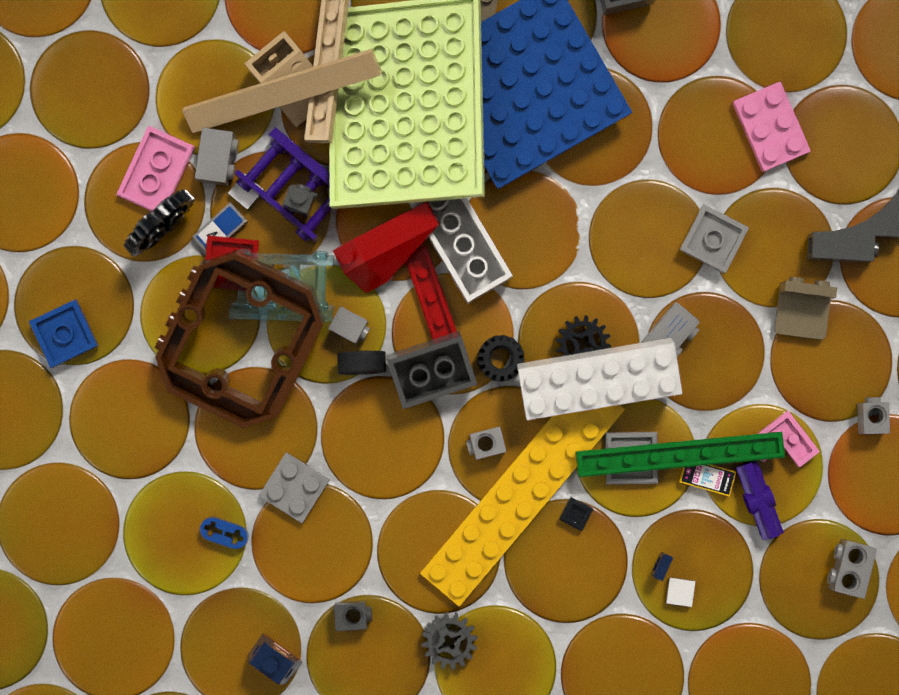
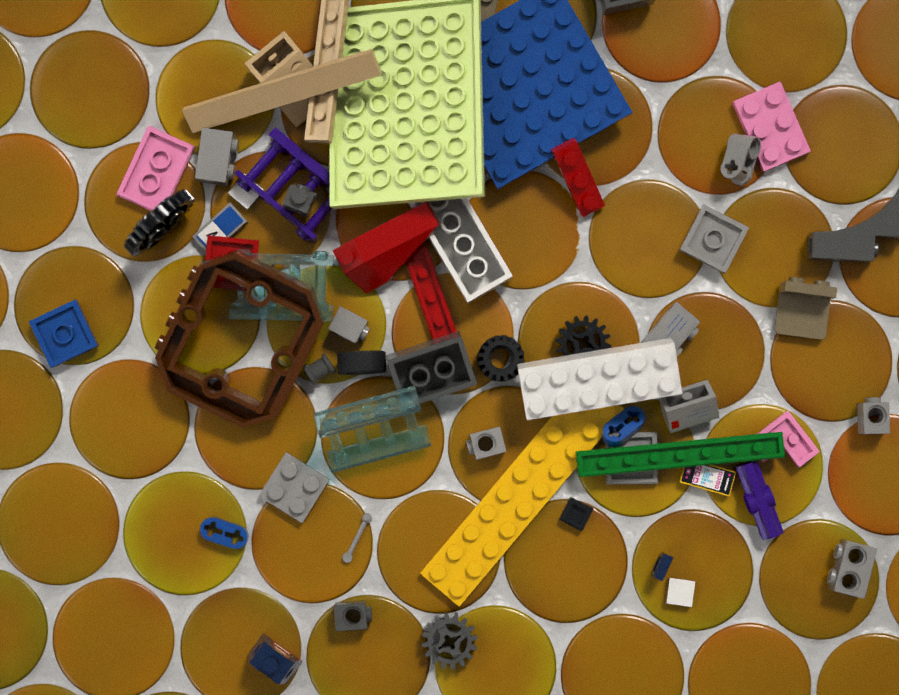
none -> dark grey bush [303,353,336,386]
none -> clear light blue fence [314,386,431,473]
none -> light grey hinge [342,513,372,563]
none -> red plate [551,138,605,217]
none -> blue beam [602,406,645,447]
none -> light grey brick [659,380,719,433]
none -> light grey piece [721,134,761,186]

